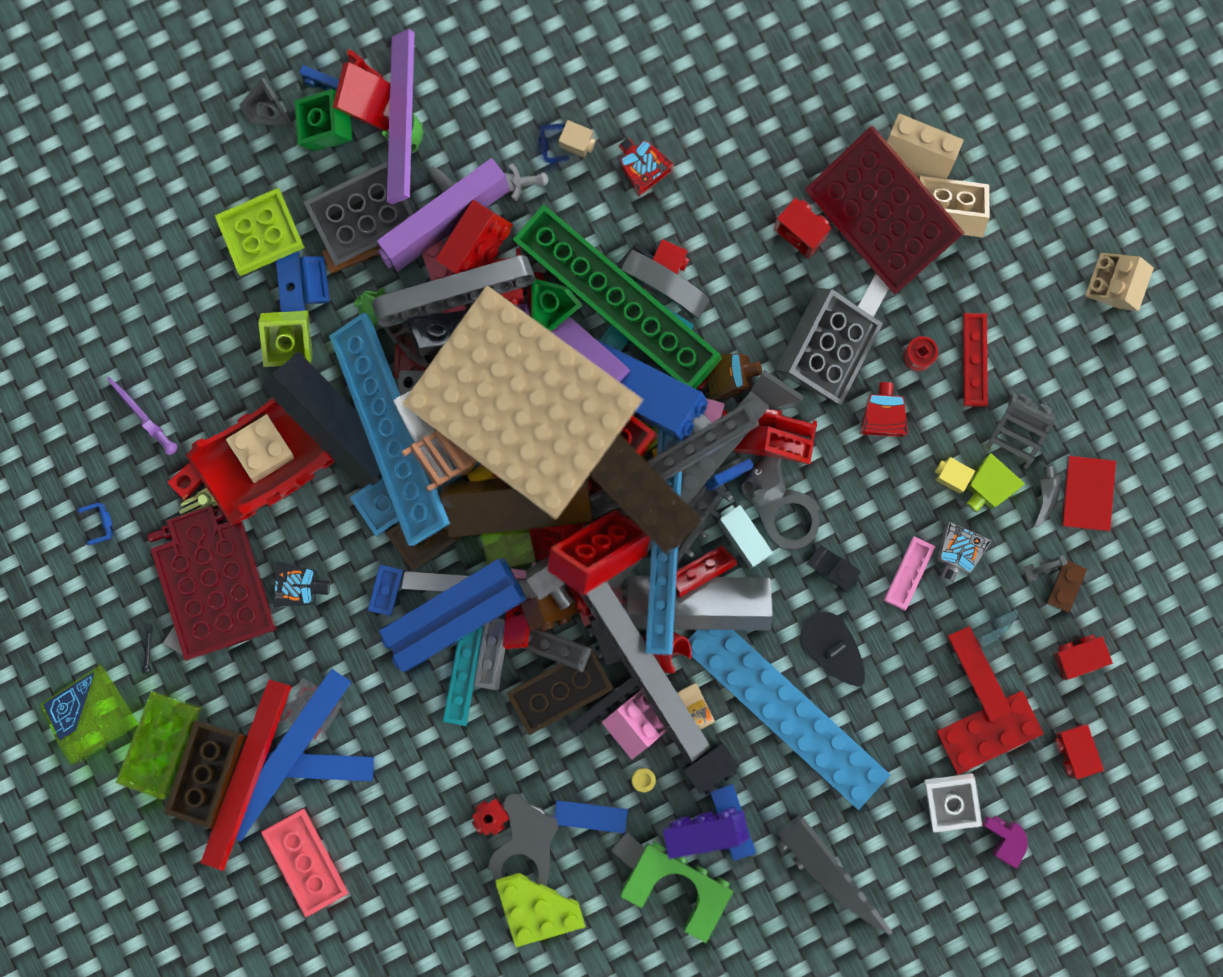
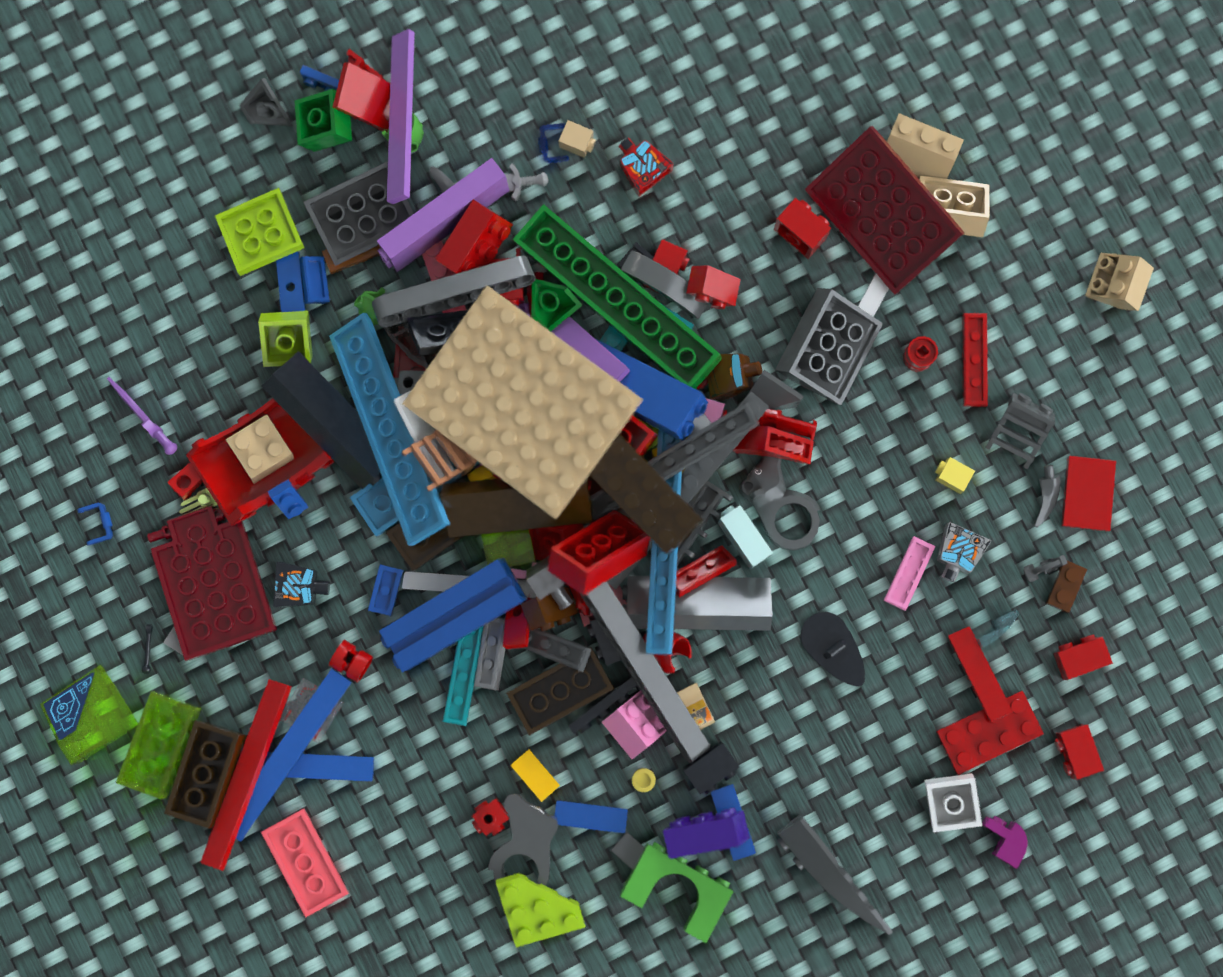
dark azure plate [688,630,890,810] -> none
blue tile [704,459,754,491] -> none
black arch [806,545,861,592] -> none
red torso [860,382,908,437] -> none
lime torso [966,454,1025,513] -> none
none -> blue plate [268,479,309,520]
none -> red wheel [328,639,373,683]
none -> yellow slope [510,749,560,802]
none -> brick [686,265,741,310]

